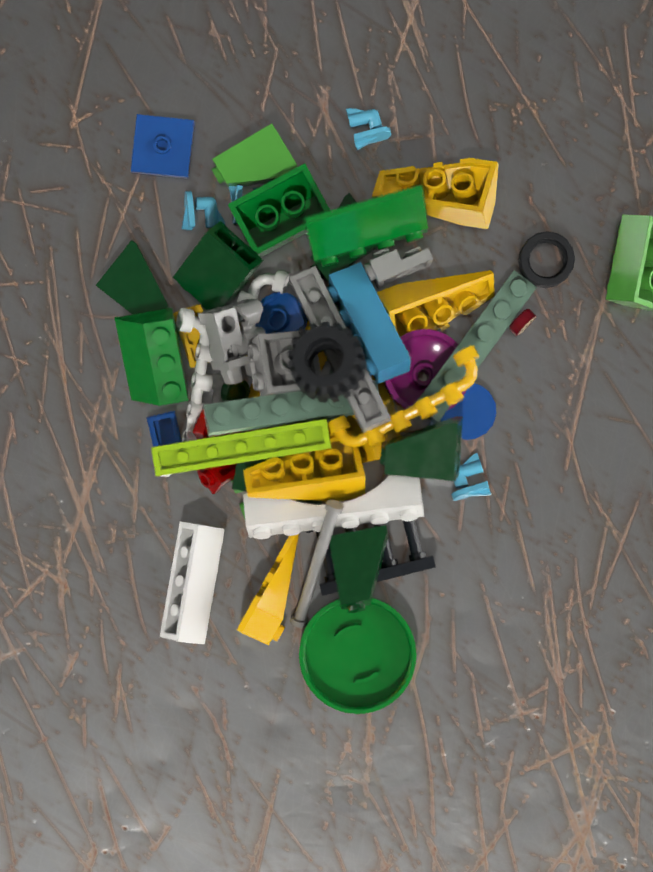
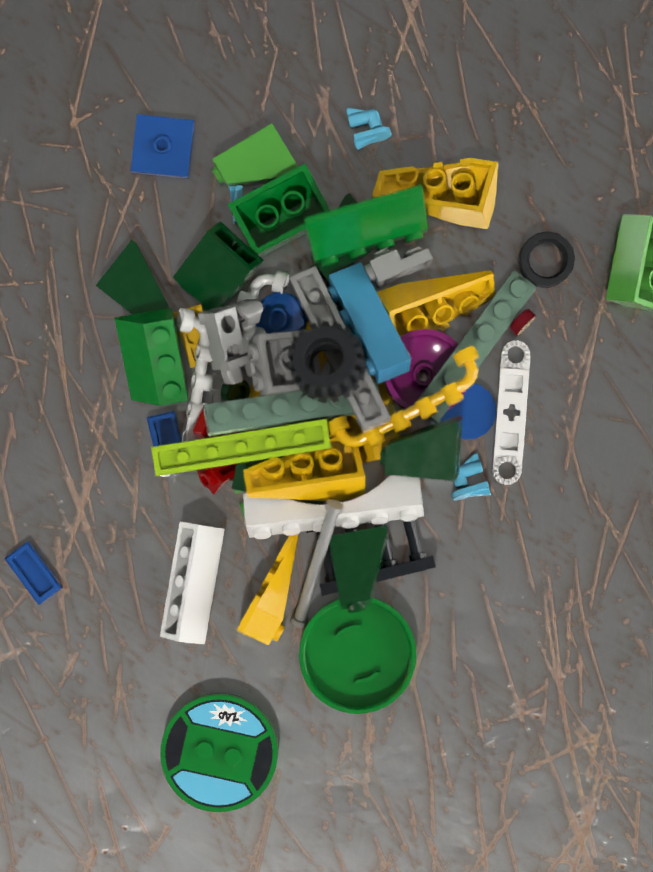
medium azure piece [181,191,225,230] -> none
none -> blue tile [4,541,63,605]
none -> brick [160,693,278,812]
none -> white piece [492,340,530,485]

